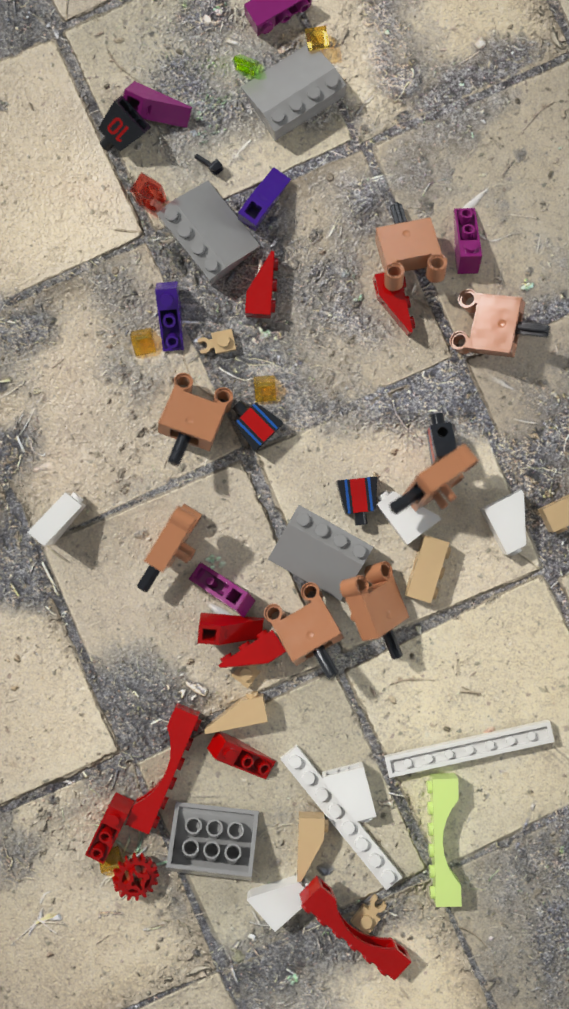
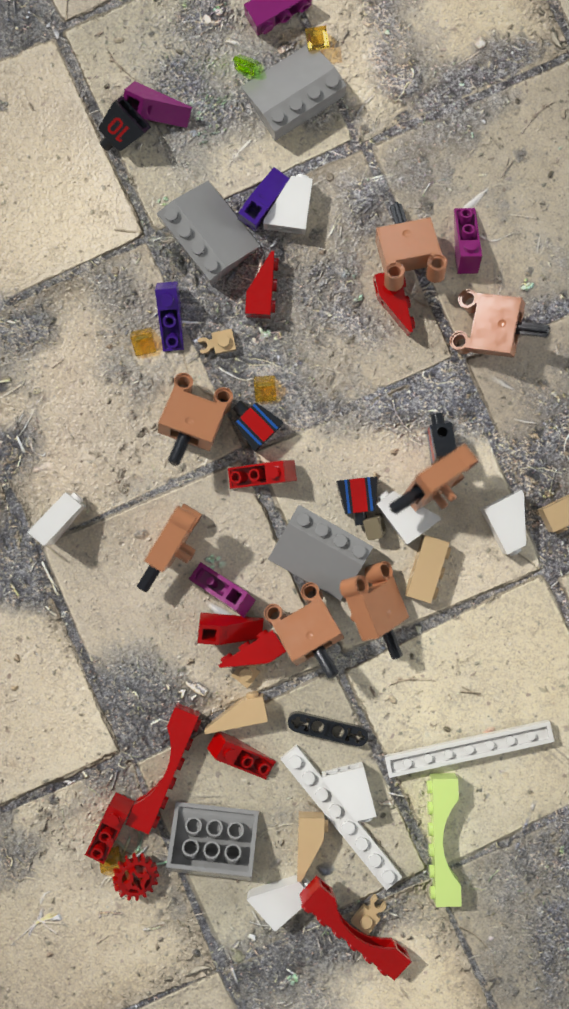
clear red hinge [130,172,167,212] -> none
black hand [195,154,223,175] -> none
none -> red slope [228,460,297,489]
none -> white slope [263,174,313,235]
none -> black beam [288,711,368,746]
none -> dark tan slope [363,513,387,540]

